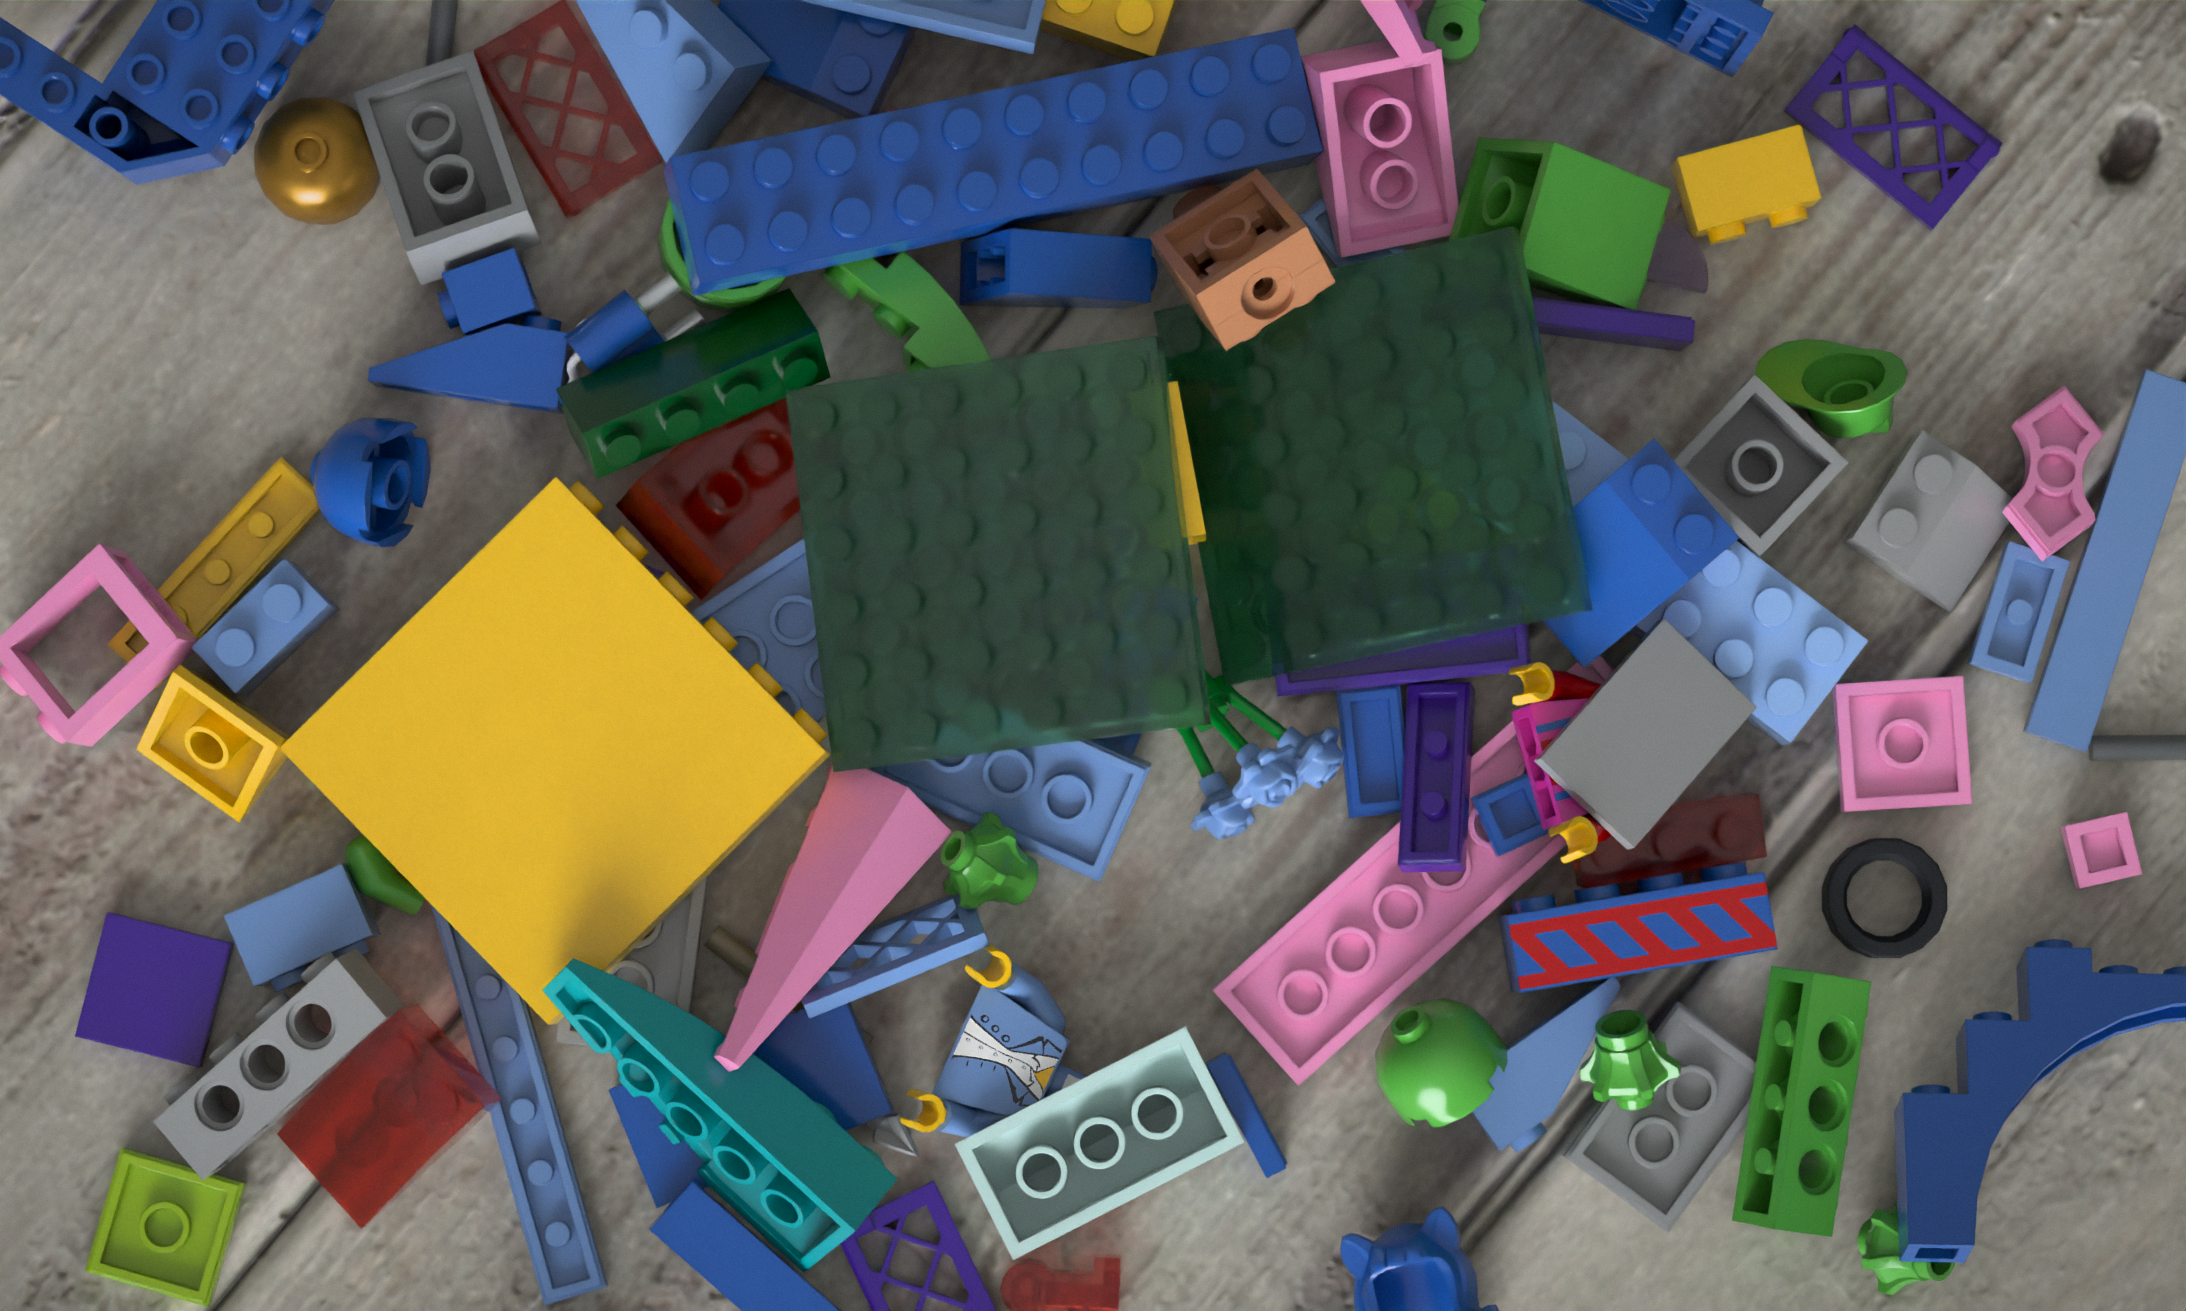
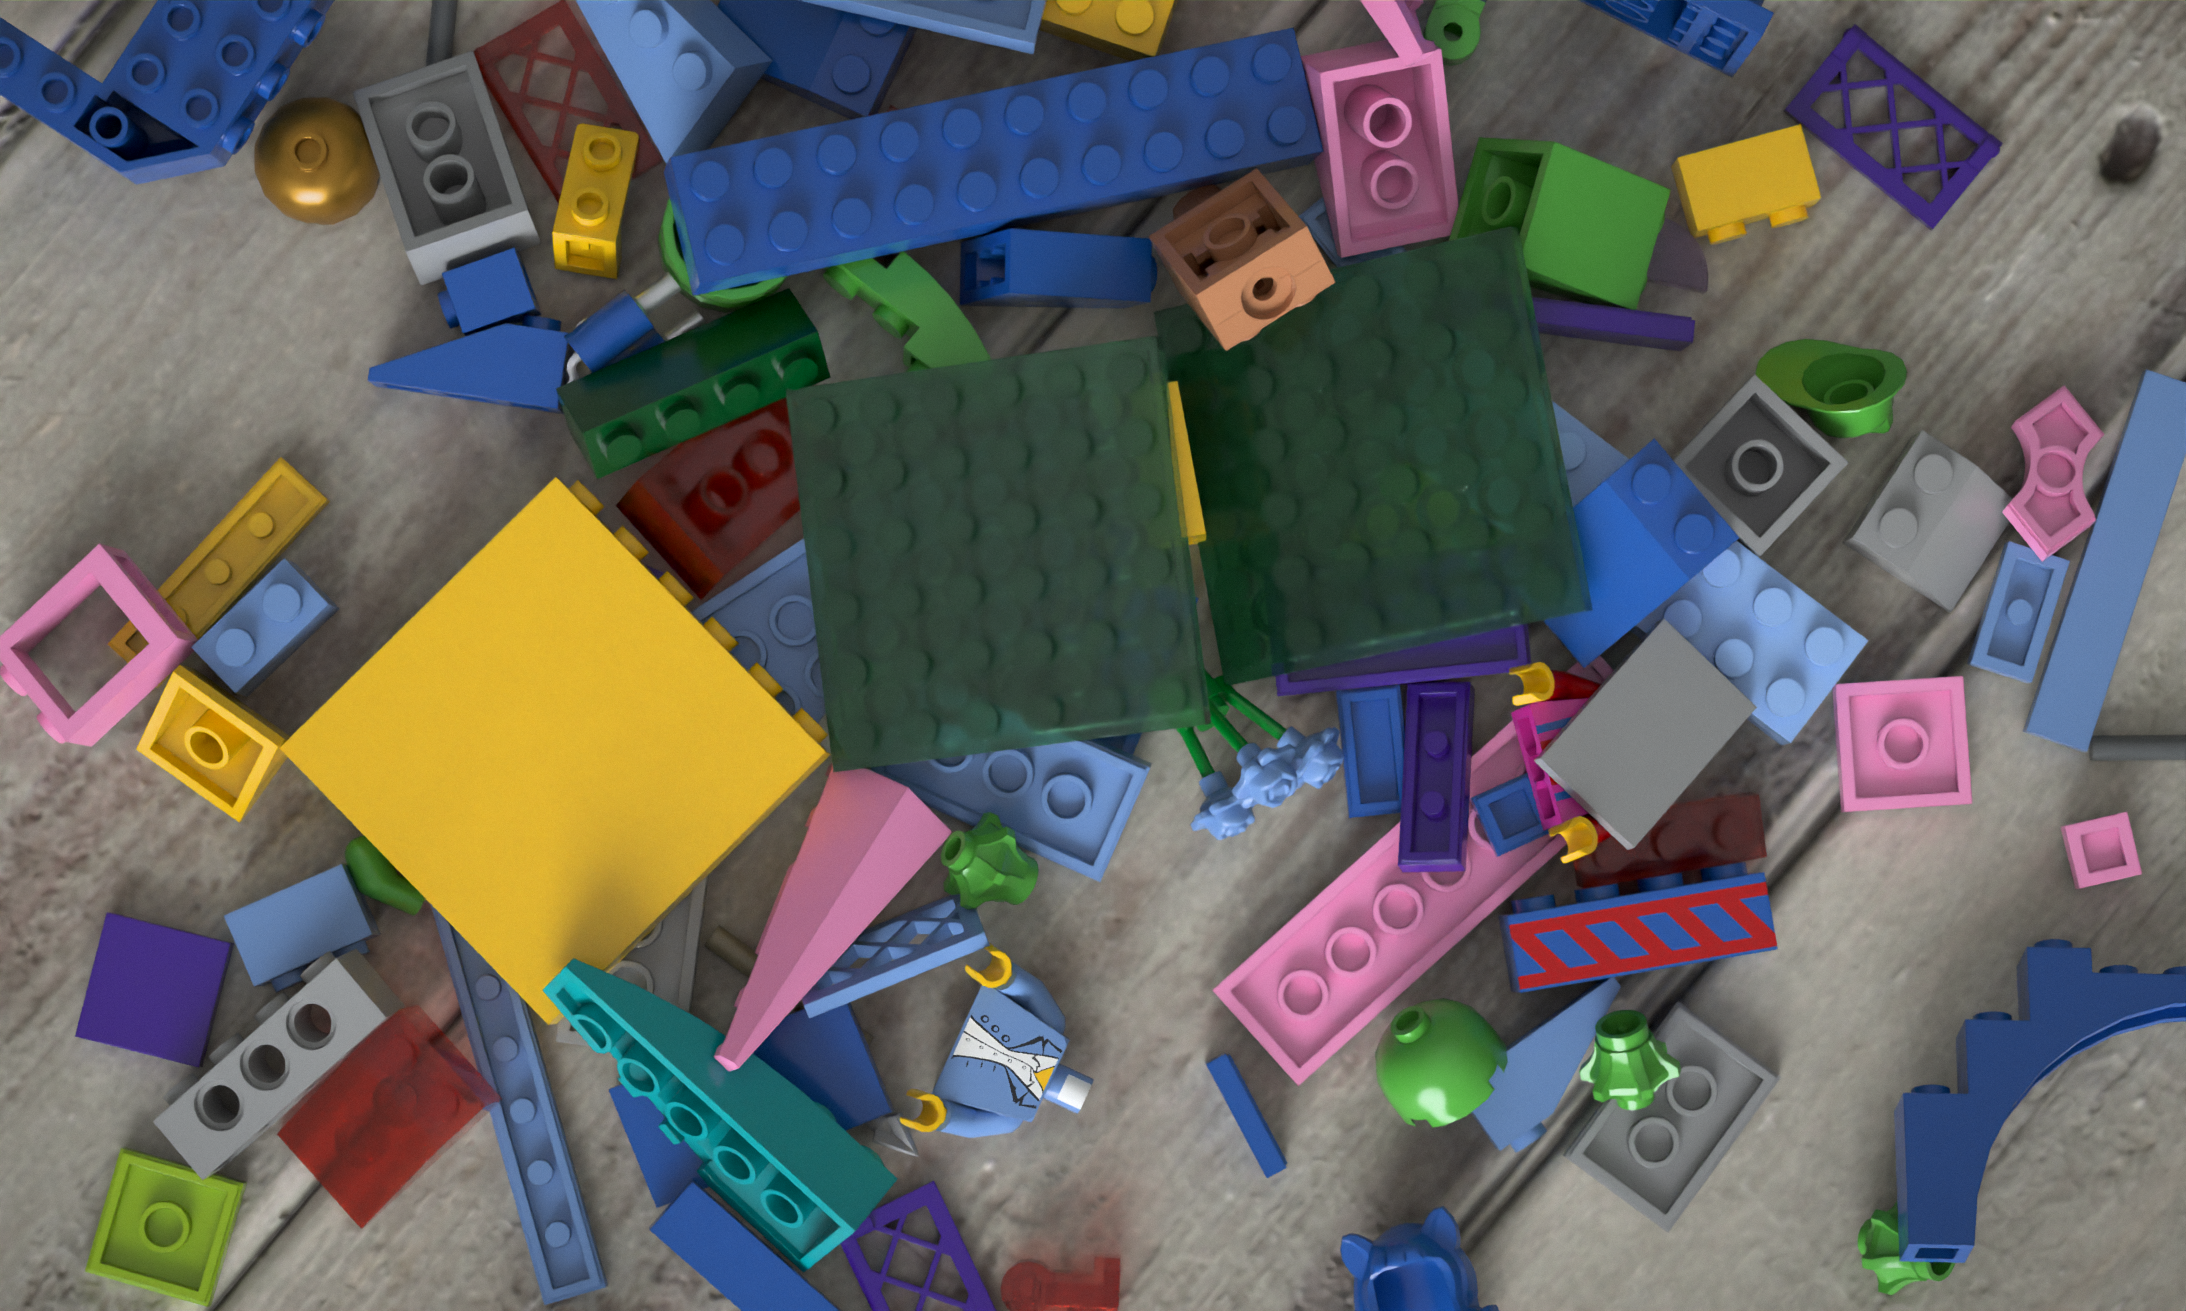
blue cylinder [310,417,430,547] -> none
light aqua slope [955,1026,1244,1260] -> none
bright green brick [1732,966,1871,1237] -> none
black tyre [1822,838,1948,958] -> none
none -> yellow bracket [552,123,639,279]

